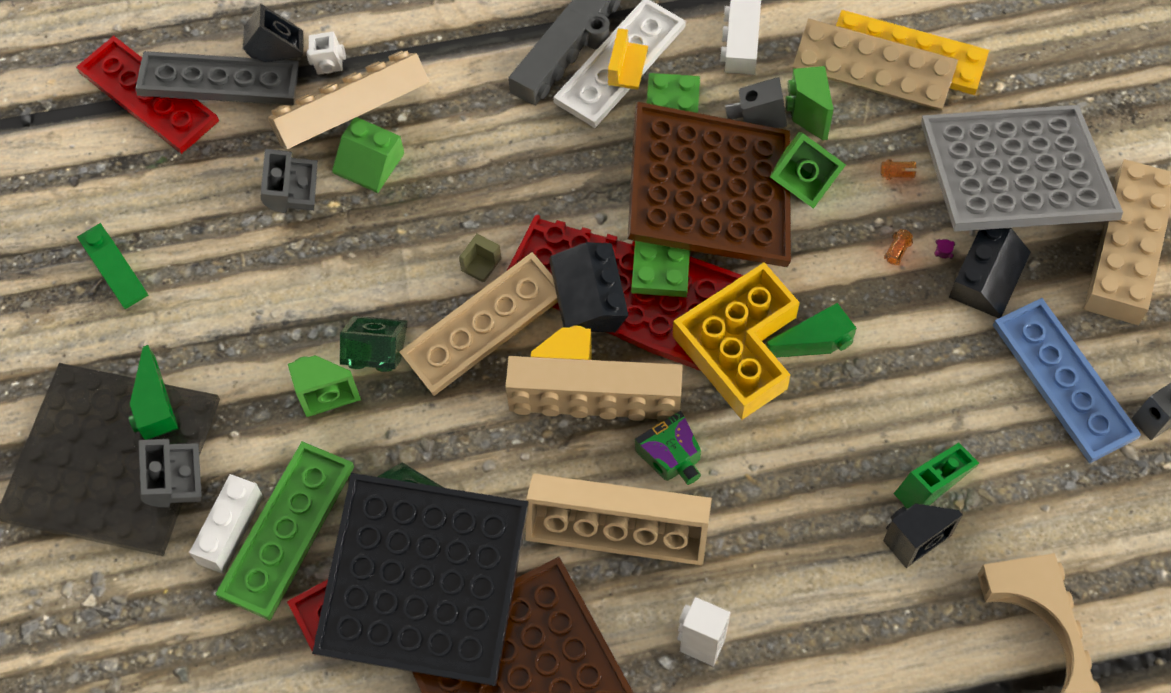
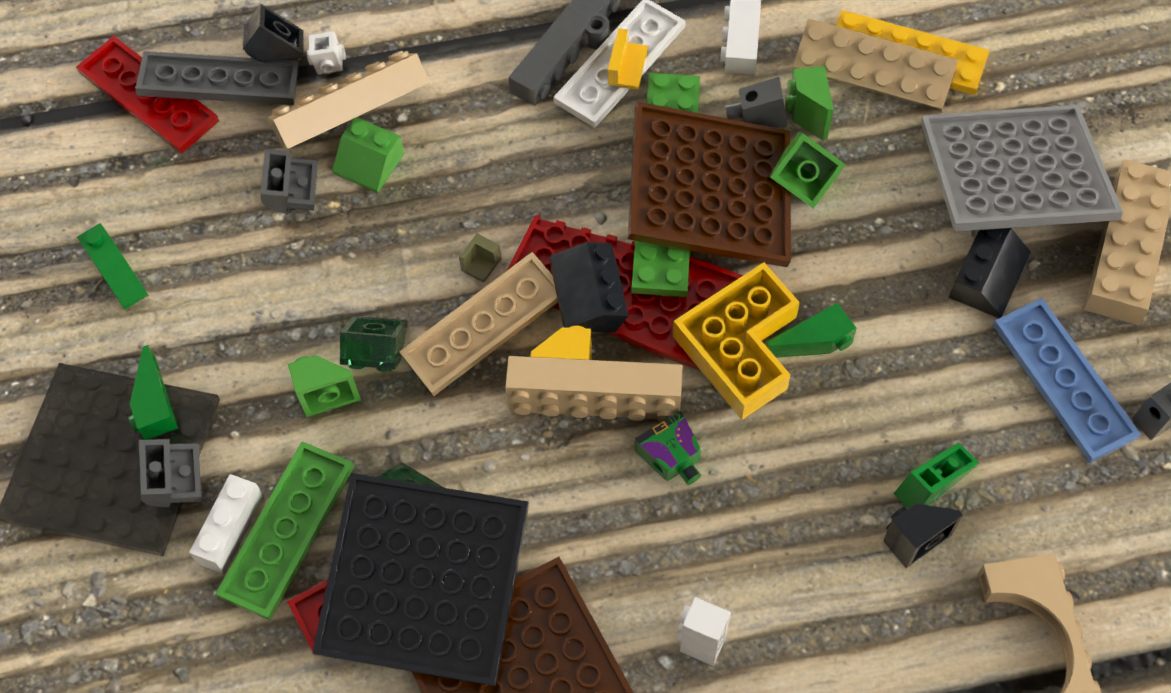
tan brick [525,474,712,566] -> none
clear orange pin [881,159,916,180] -> none
clear orange pin [884,229,913,265] -> none
magenta piece [934,239,955,259] -> none

